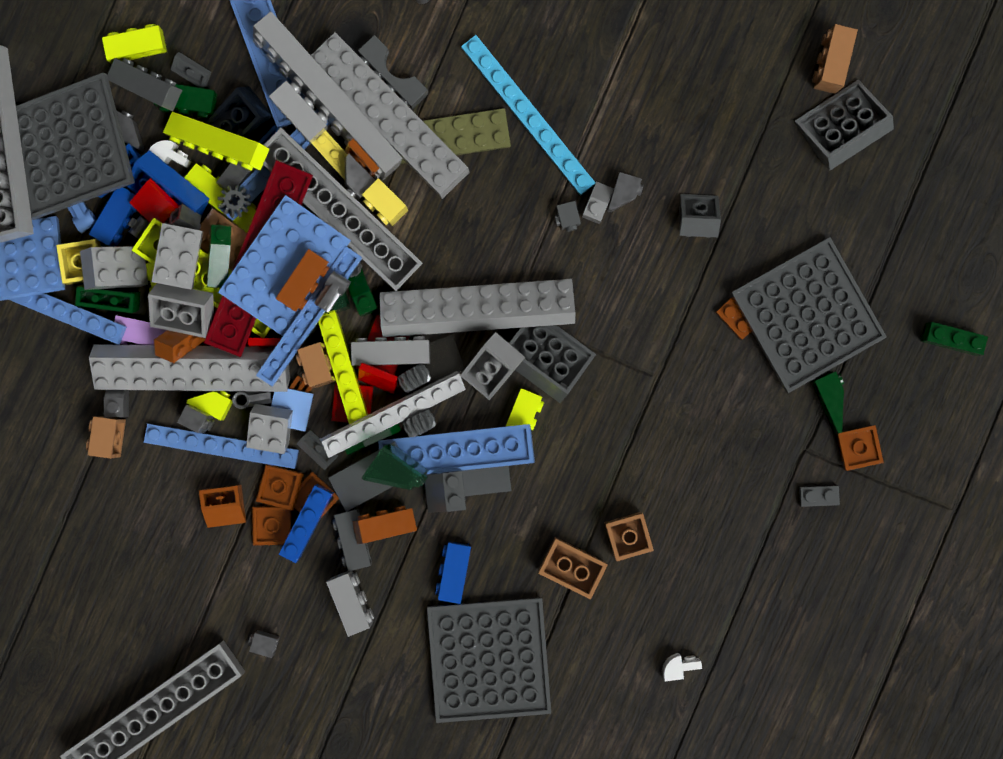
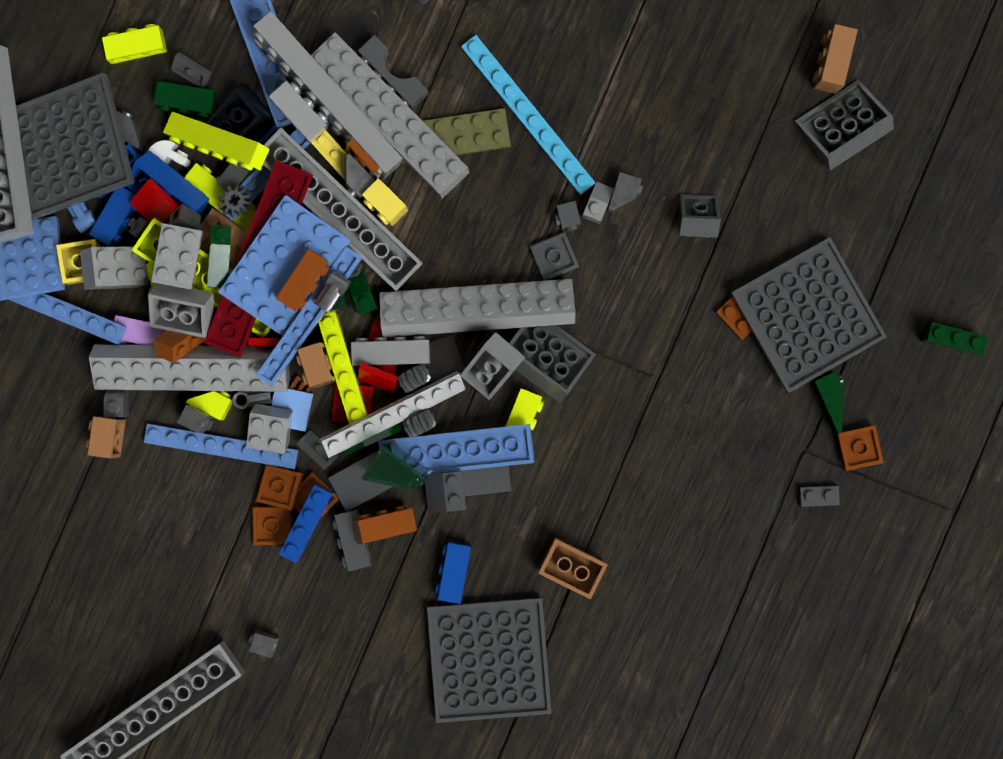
dark green brick [75,284,141,313] -> none
dark grey brick [107,58,182,111] -> none
dark orange slope [199,485,246,528] -> none
light grey brick [326,571,374,637] -> none
medium nougat brick [604,512,654,561] -> none
white brick [662,653,702,681] -> none
none -> dark grey tile [529,232,579,281]

